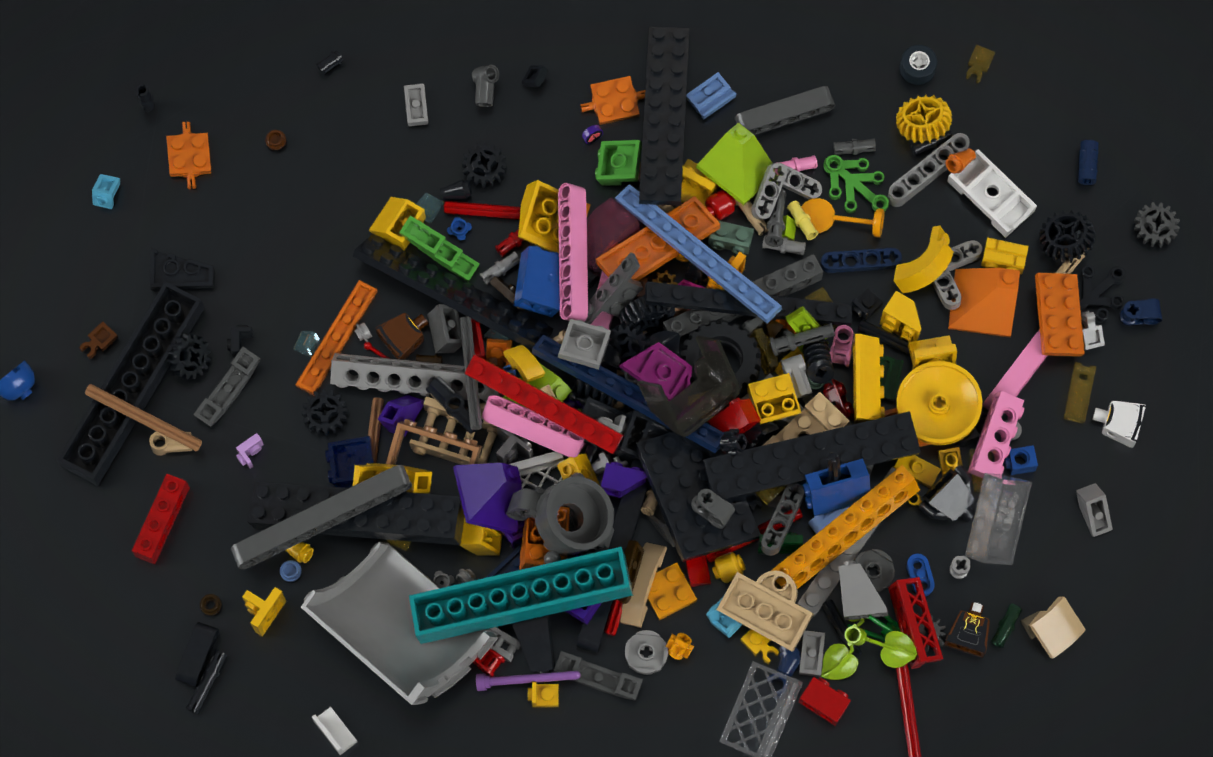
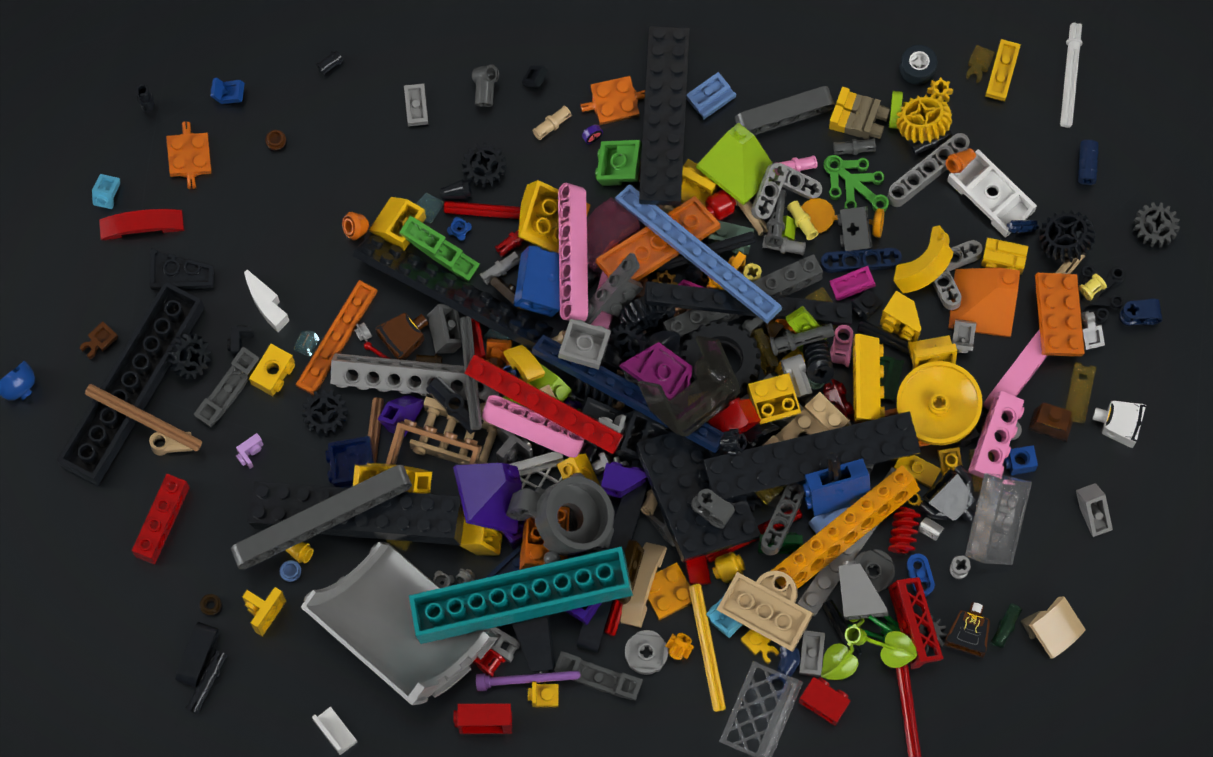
none -> red slope [99,209,184,240]
none -> blue bracket [211,78,245,104]
none -> white slope [244,270,289,332]
none -> yellow brick [249,344,295,396]
none -> orange cone [342,212,369,240]
none -> red window [453,704,512,734]
none -> tan pin [532,106,572,140]
none -> black axle [657,232,756,272]
none -> yellow axle [689,584,726,712]
none -> light yellow bush [743,263,762,282]
none -> dark tan hips [829,86,890,140]
none -> dark pink plate [829,266,876,301]
none -> dark grey brick [837,206,872,251]
none -> red piece [888,507,921,554]
none -> lime beam [889,91,903,129]
none -> white slope [918,517,944,541]
none -> yellow gear [927,77,953,102]
none -> light grey bracket [952,319,976,353]
none -> yellow plate [985,39,1021,102]
none -> dark blue axle [1006,220,1039,233]
none -> reddish brown torso [1028,403,1073,442]
none -> white axle [1060,22,1083,128]
none -> light yellow bush [1079,273,1107,301]

